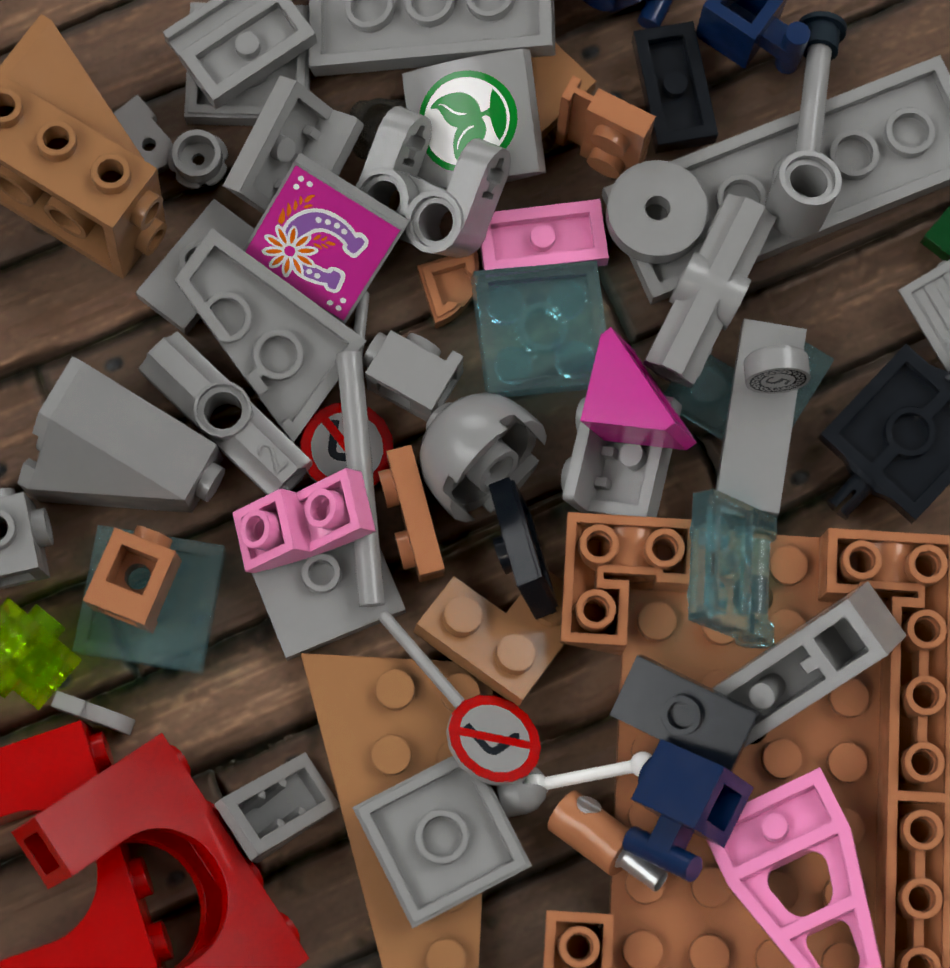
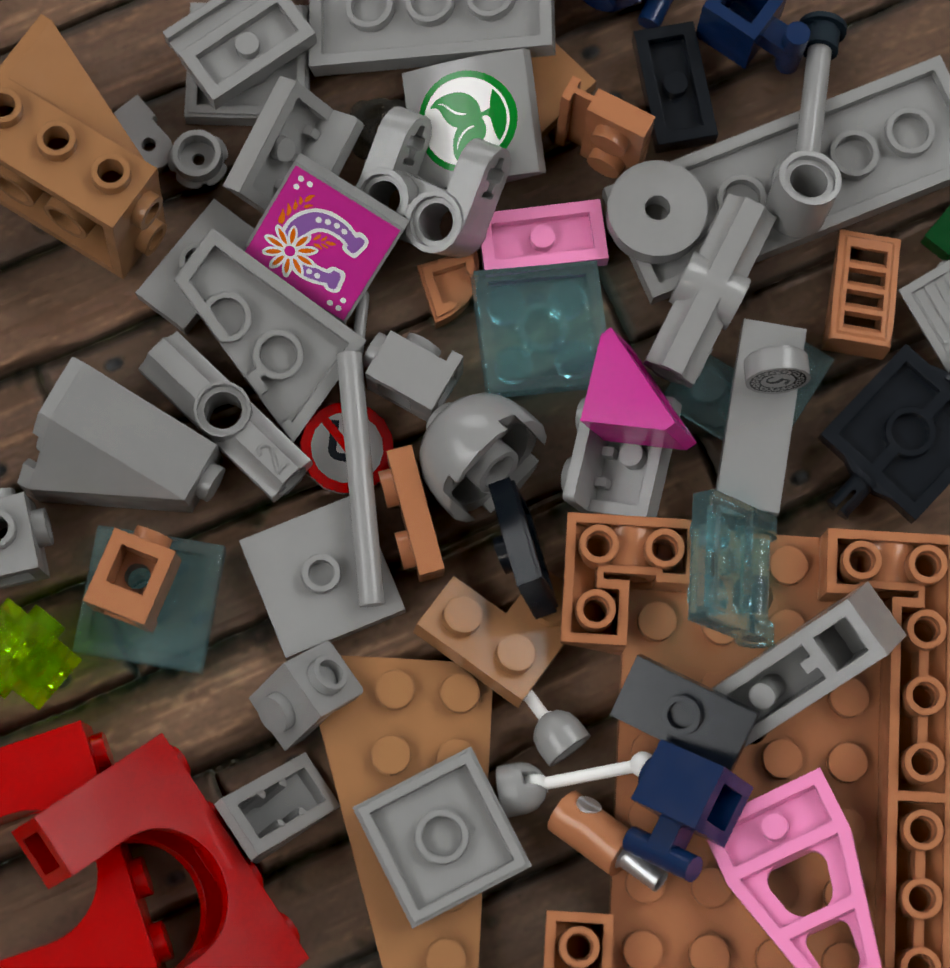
light grey piece [51,690,136,736] -> none
bright pink slope [232,468,376,573] -> none
piece [379,611,541,785] -> none
none -> light grey bracket [248,641,363,751]
none -> light grey hinge [524,690,591,767]
none -> nougat slope [821,229,901,360]

